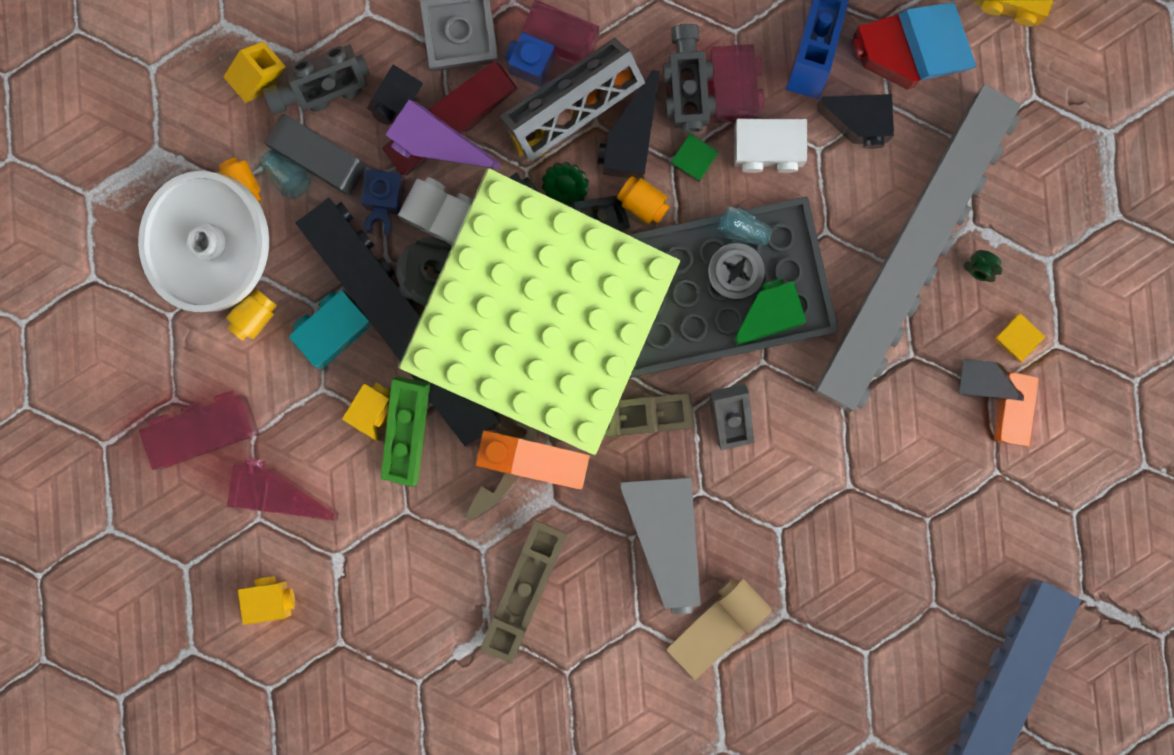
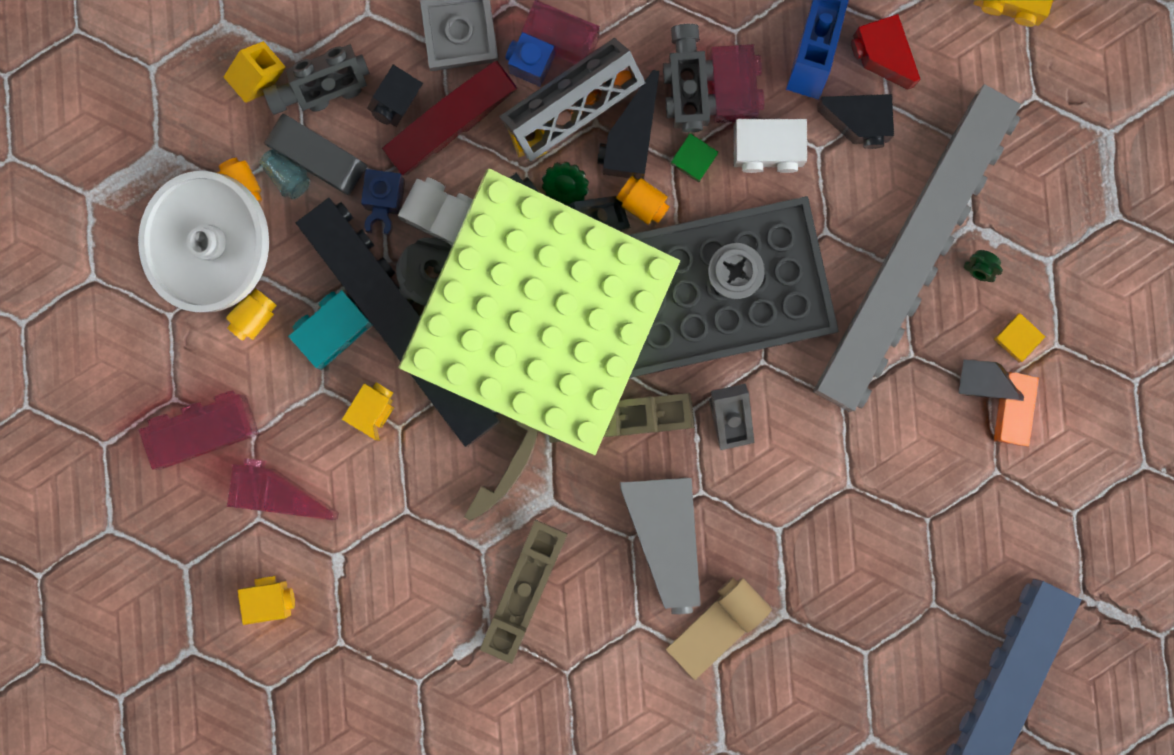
bright green plate [381,376,430,487] -> none
medium lavender slope [385,100,502,169] -> none
slope [475,430,590,490] -> none
clear light blue cone [718,205,773,247] -> none
green slope [733,278,807,346] -> none
dark azure tile [898,2,977,80] -> none

